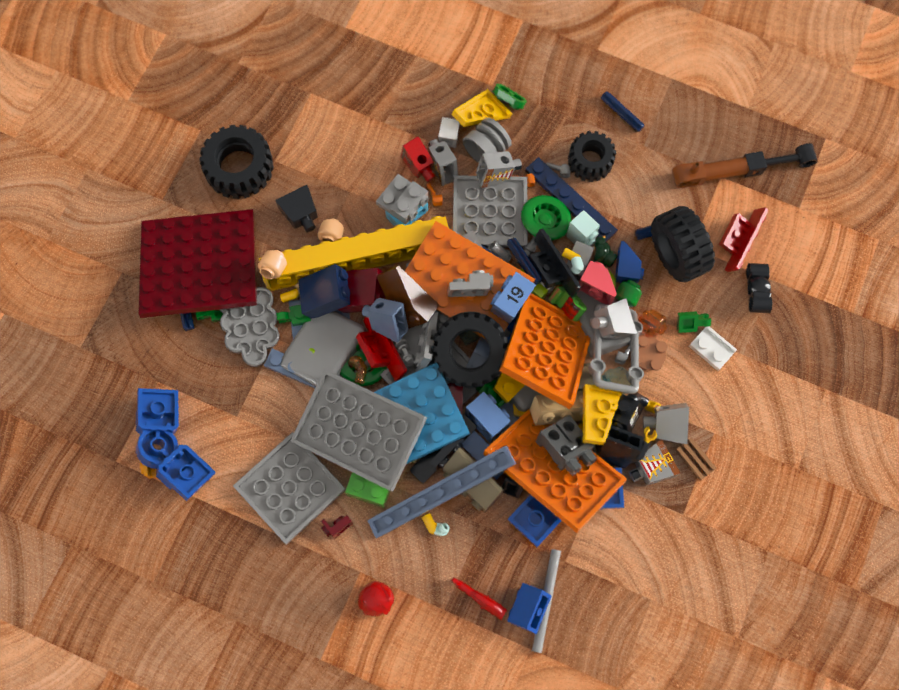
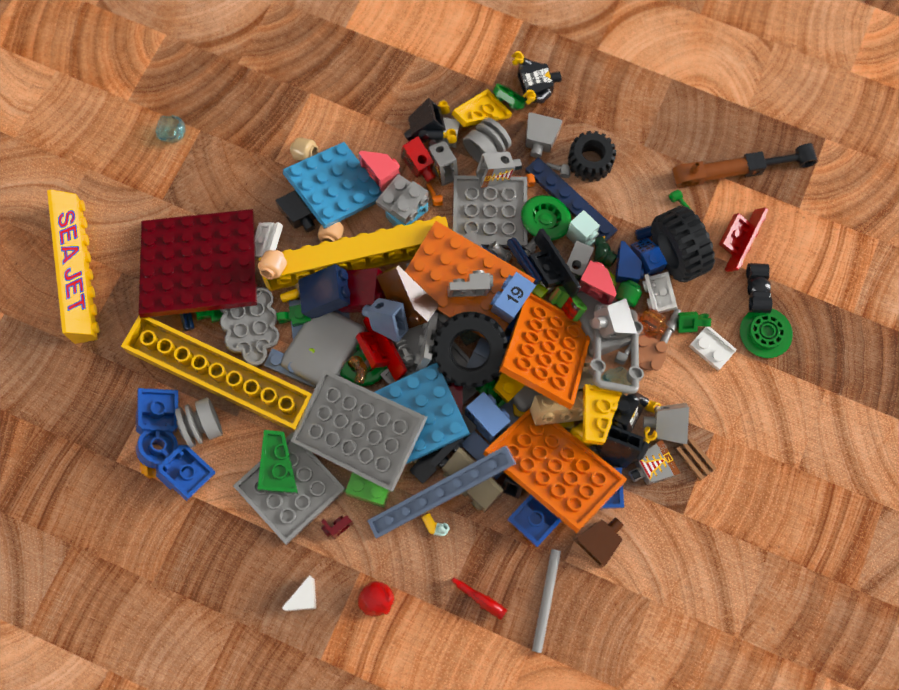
black tyre [199,125,274,199] -> none
blue brick [507,583,552,634] -> none
dark grey hips [536,415,597,476] -> none
arm [562,248,584,275] -> none
dark blue axle [601,91,645,132] -> none
none -> yellow slope [47,190,100,344]
none -> yellow brick [121,316,312,432]
none -> clear light blue hair [155,115,186,143]
none -> light grey wheel [175,397,223,448]
none -> white plate [255,222,283,260]
none -> green wing [257,430,298,494]
none -> white slope [282,575,316,611]
none -> dark azure plate [283,142,383,229]
none -> tan head [290,138,319,161]
none -> coral slope [359,151,400,192]
none -> black torso [404,98,457,144]
none -> torso [511,51,562,104]
none -> light grey torso [525,112,563,158]
none -> reddish brown torso [574,517,624,568]
none -> blue slope [630,238,667,276]
none -> white bracket [643,272,678,314]
none -> light grey bar [660,309,682,344]
none -> green hand [669,190,691,209]
none -> green wheel [740,309,793,358]

